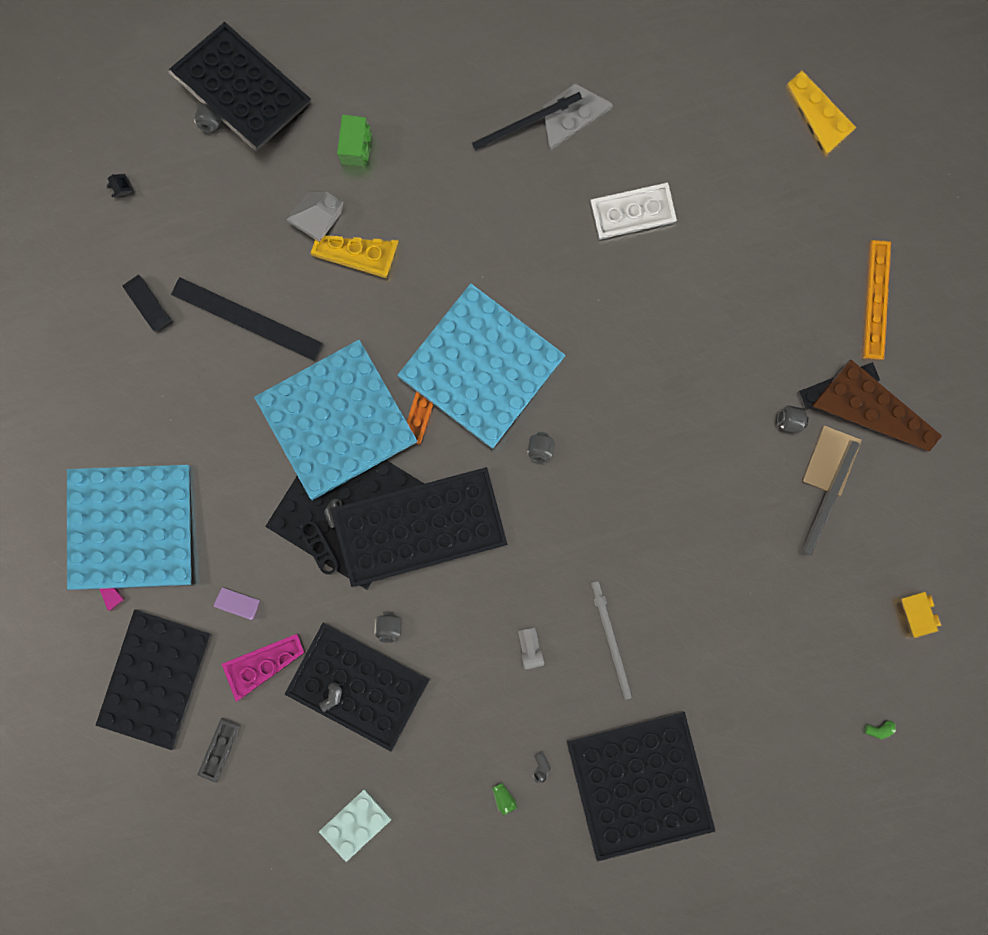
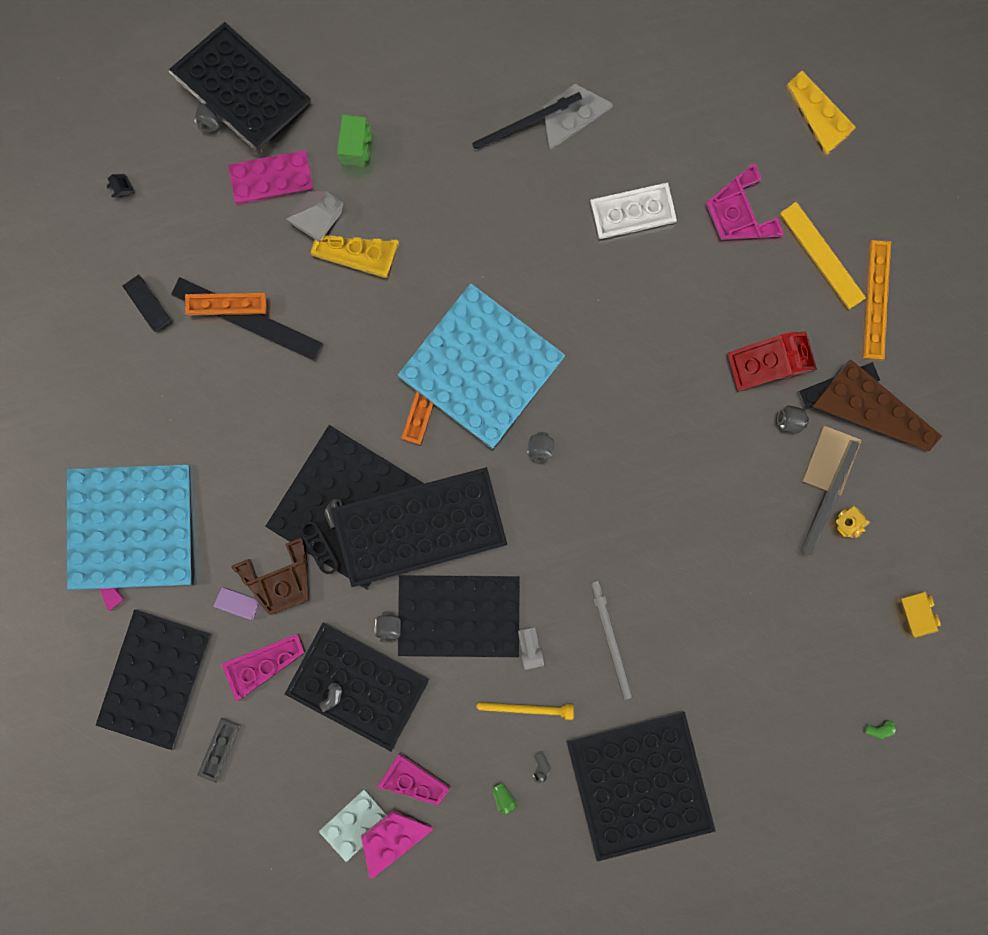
medium azure plate [254,340,417,501] -> none
none -> orange plate [185,293,266,315]
none -> dark pink plate [228,150,313,204]
none -> reddish brown wing [231,537,308,615]
none -> dark pink wing [361,810,433,879]
none -> dark pink wing [377,753,450,805]
none -> black plate [398,575,520,657]
none -> yellow piece [476,702,574,720]
none -> dark pink wing [706,163,784,240]
none -> red bracket [727,332,817,391]
none -> yellow tile [779,202,866,310]
none -> yellow brick [835,506,871,538]

